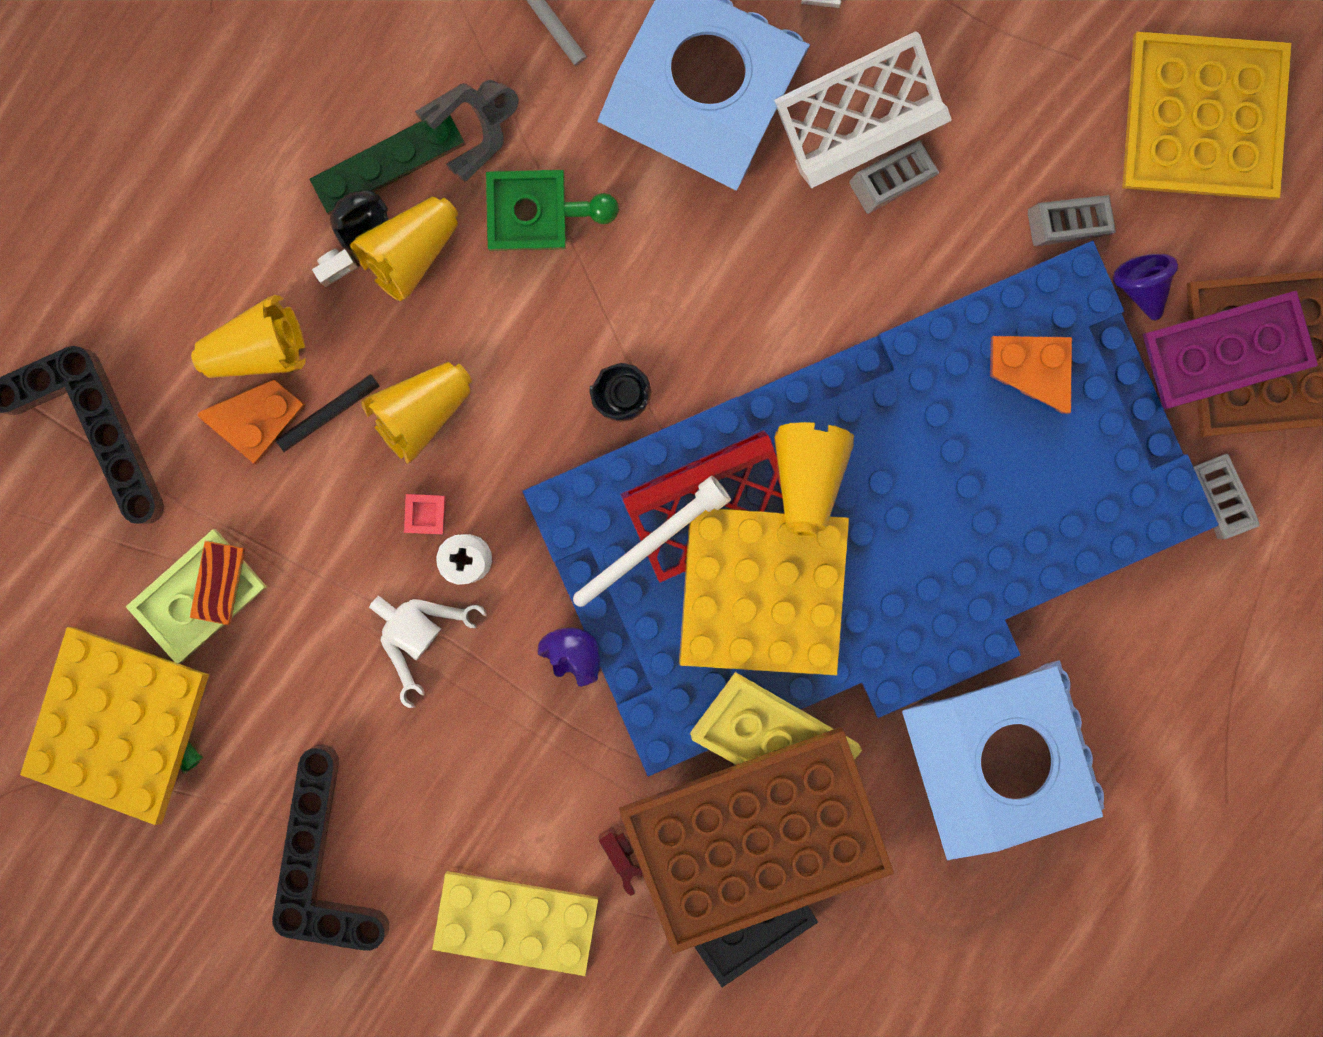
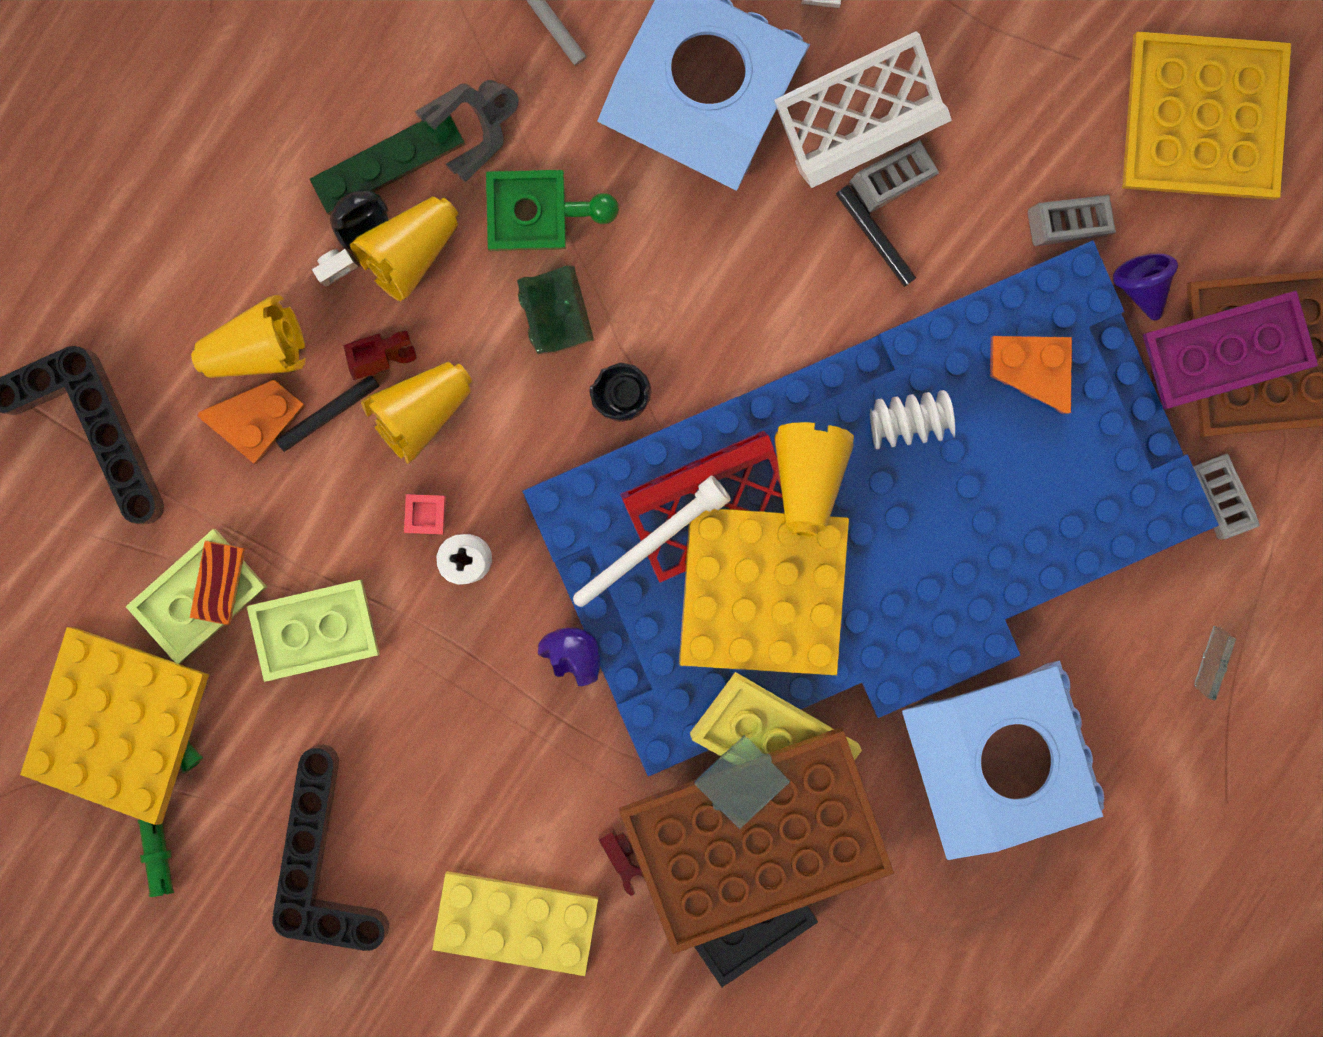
white piece [369,595,487,708] -> none
none -> green pin [137,820,174,897]
none -> yellowish green plate [247,579,380,682]
none -> dark red plate [343,331,417,380]
none -> clear green bracket [517,266,594,354]
none -> clear light blue piece [694,735,790,829]
none -> black bar [836,185,917,287]
none -> white piece [870,390,955,449]
none -> clear light blue piece [1194,626,1236,701]

